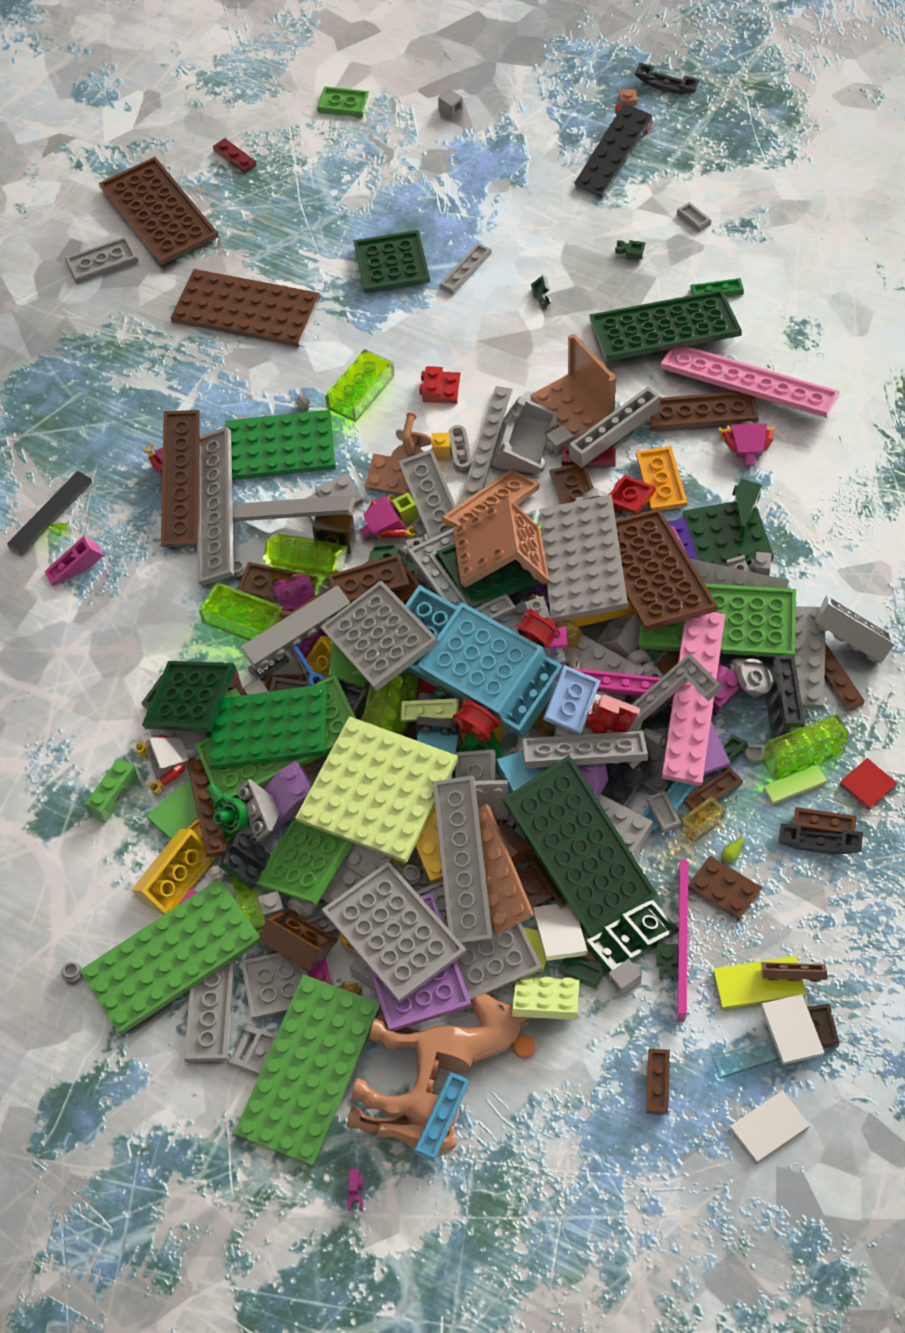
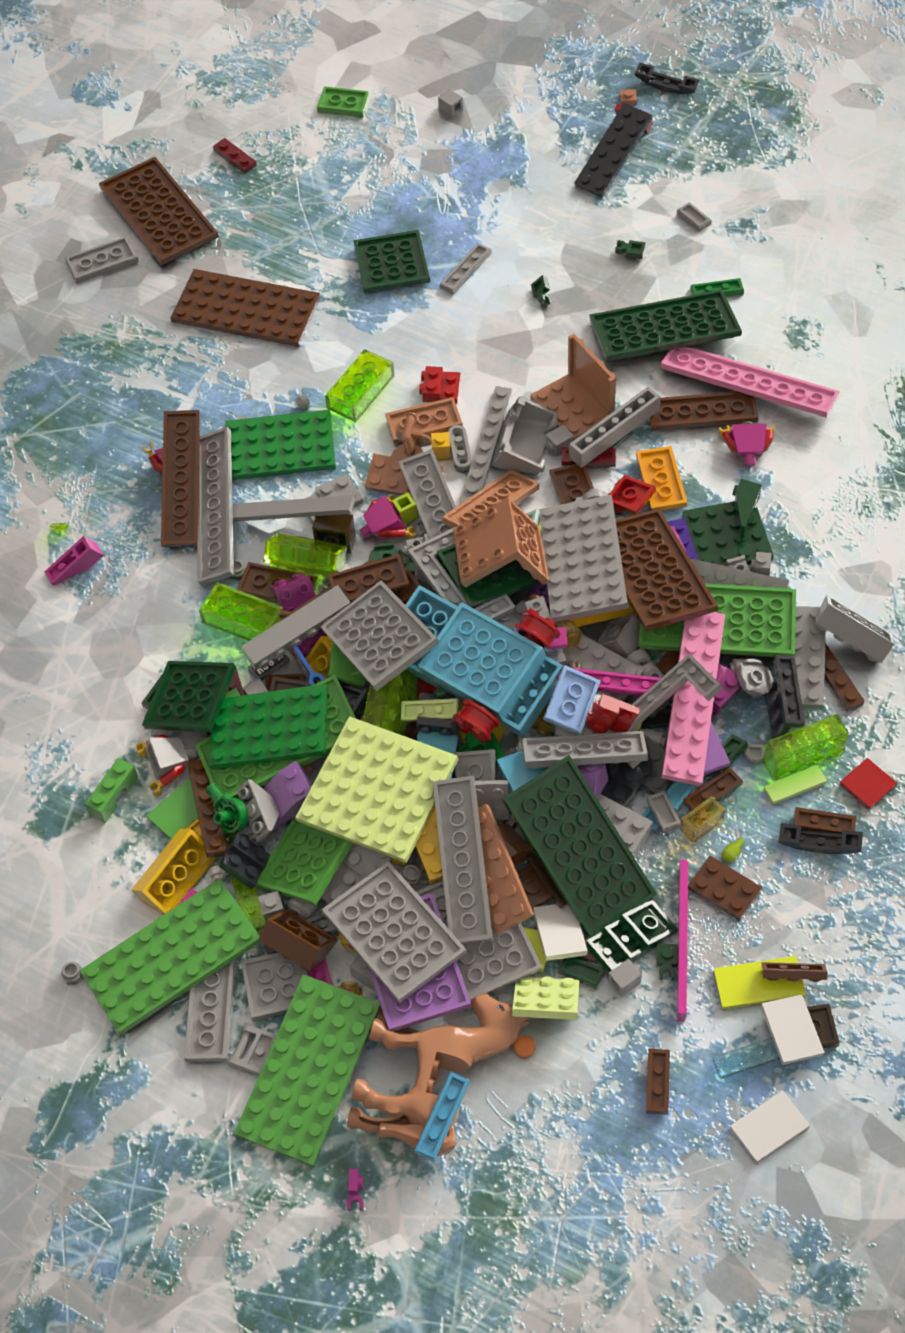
black tile [7,471,92,555] -> none
none -> nougat plate [385,397,463,444]

